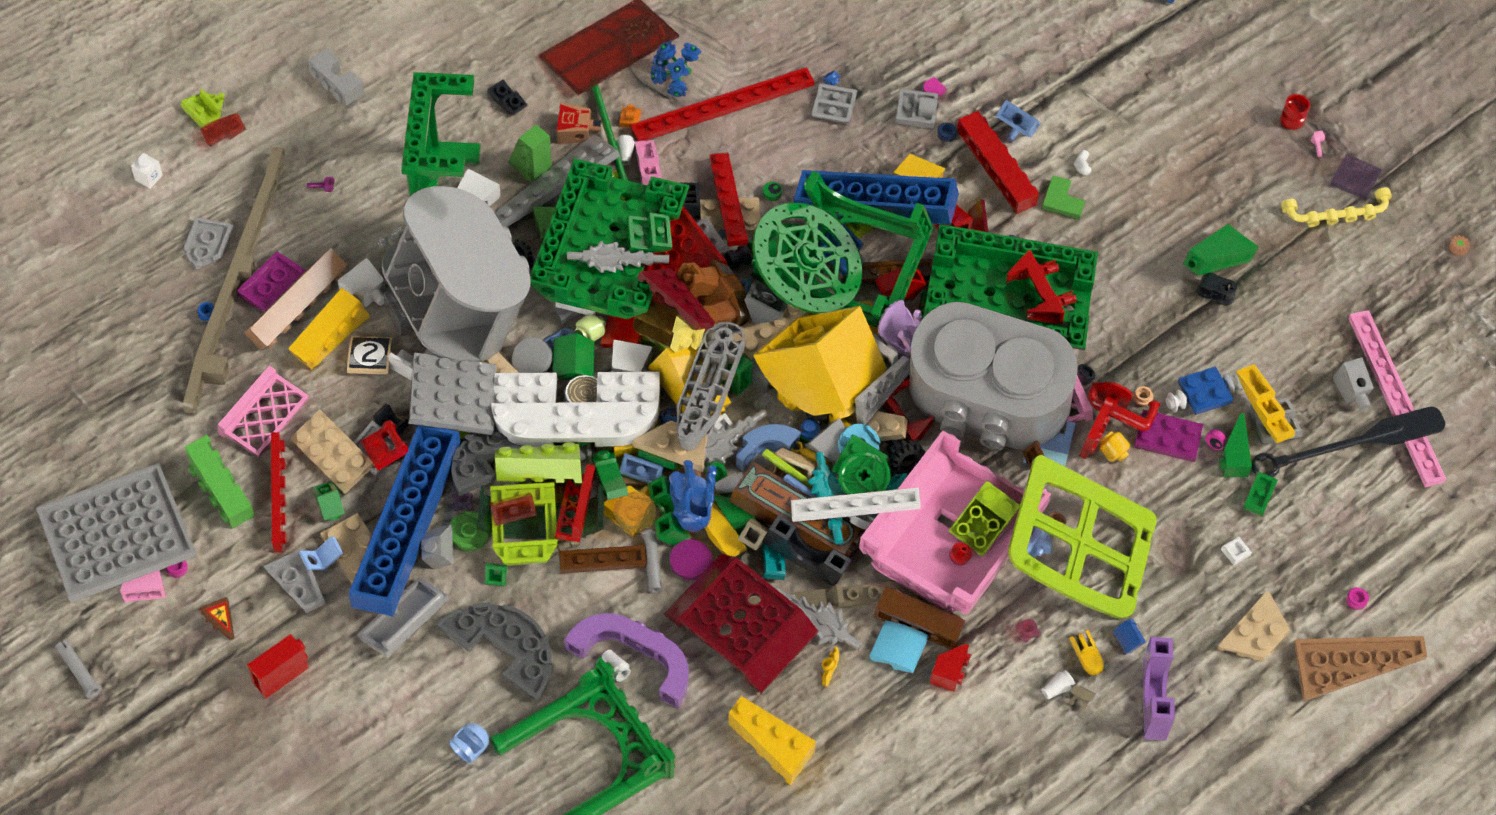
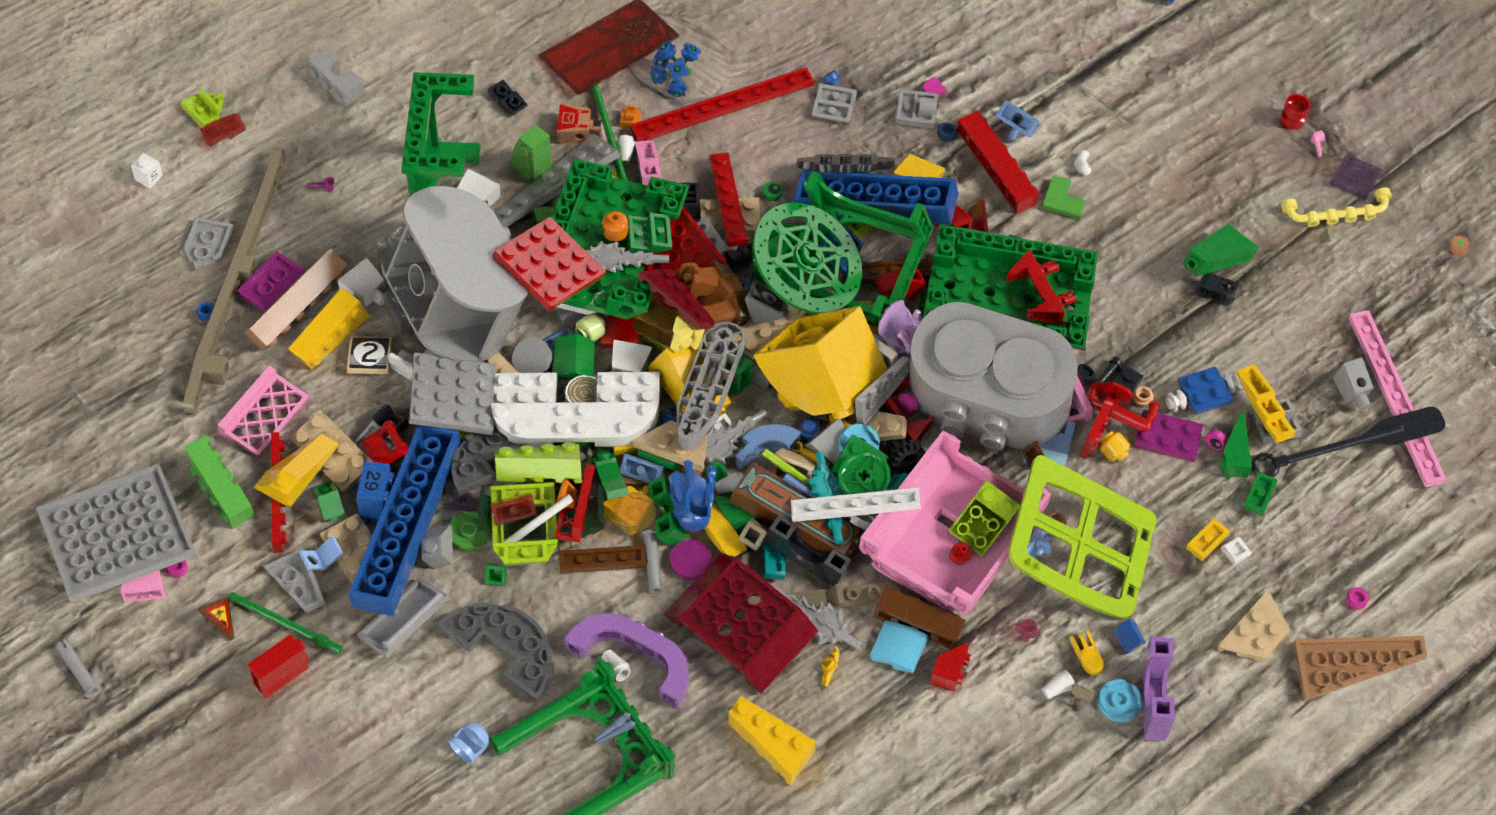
none -> green bar [228,592,343,654]
none -> yellow wedge [254,434,339,508]
none -> blue brick [356,461,394,521]
none -> plate [492,217,606,311]
none -> white bar [504,494,573,543]
none -> orange slope [556,479,578,508]
none -> sand blue piece [595,713,636,744]
none -> orange head [602,211,629,242]
none -> black plate [797,154,895,173]
none -> dark pink tile [896,392,918,417]
none -> black plate [1090,356,1143,392]
none -> medium azure tile [1098,679,1142,722]
none -> yellow plate [1186,518,1230,561]

